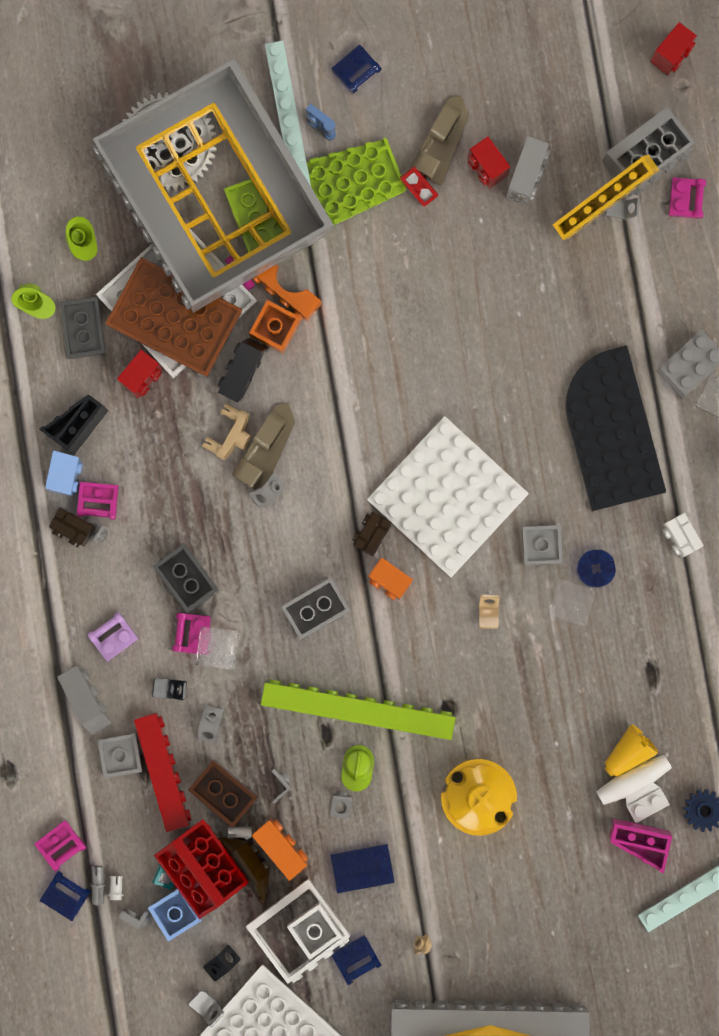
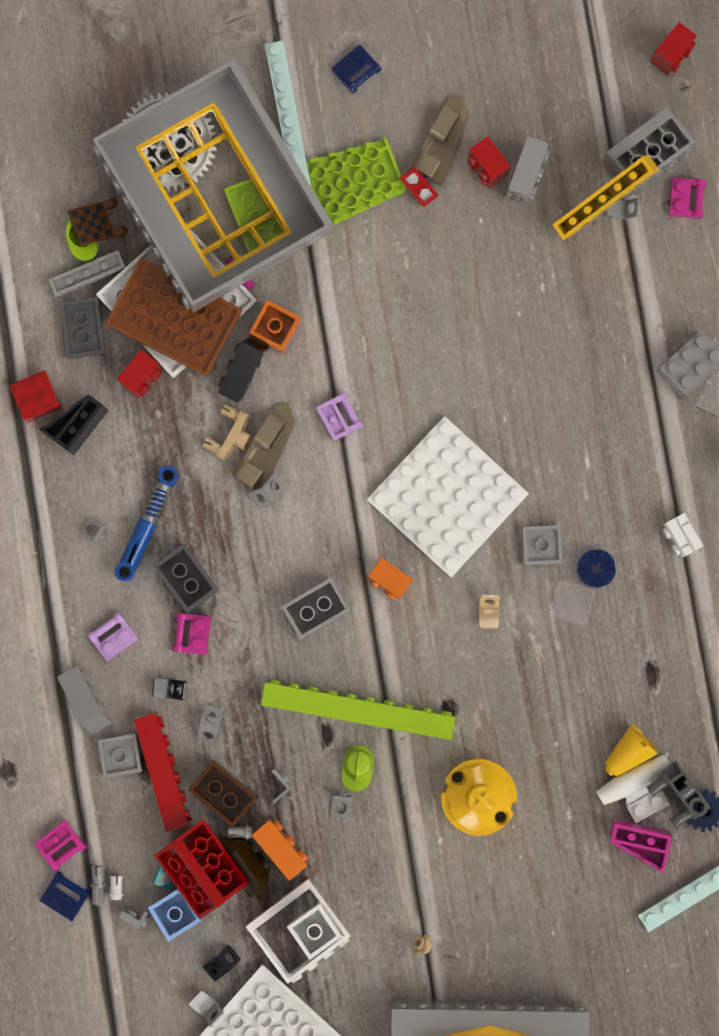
lime piece [11,283,56,319] -> none
light blue slope [45,451,83,496] -> none
dark brown brick [49,507,96,548] -> none
dark pink plate [77,482,119,520] -> none
clear plate [196,627,240,670] -> none
orange arch [252,264,322,321] -> none
medium blue plate [306,103,336,140] -> none
clear blue plate [330,844,395,894] -> none
clear blue plate [331,934,382,985] -> none
dark brown brick [352,512,392,557] -> none
black plate [566,346,666,512] -> none
none -> red brick [9,370,62,423]
none -> light grey plate [48,250,125,298]
none -> reddish brown flag [67,198,128,247]
none -> blue piece [115,465,179,582]
none -> lavender plate [316,392,364,442]
none -> dark grey piece [646,761,711,829]

